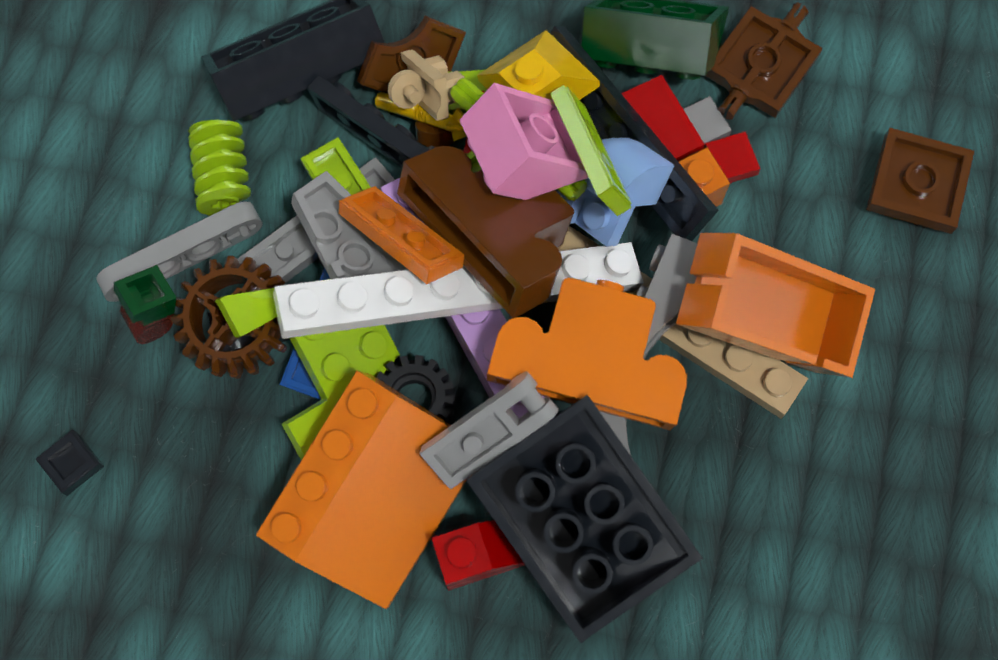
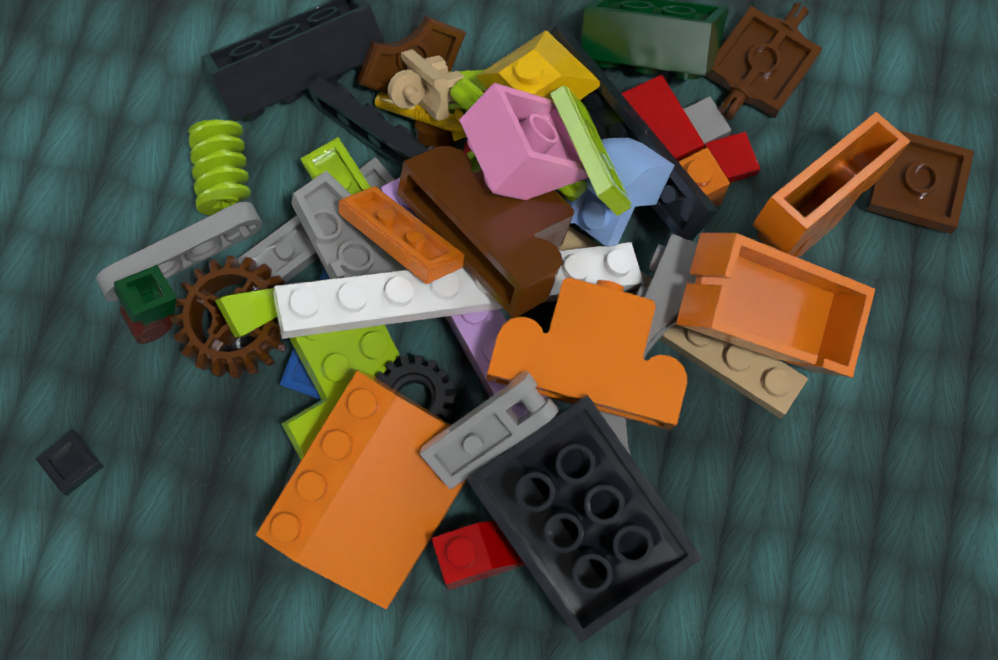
none -> orange brick [752,112,910,258]

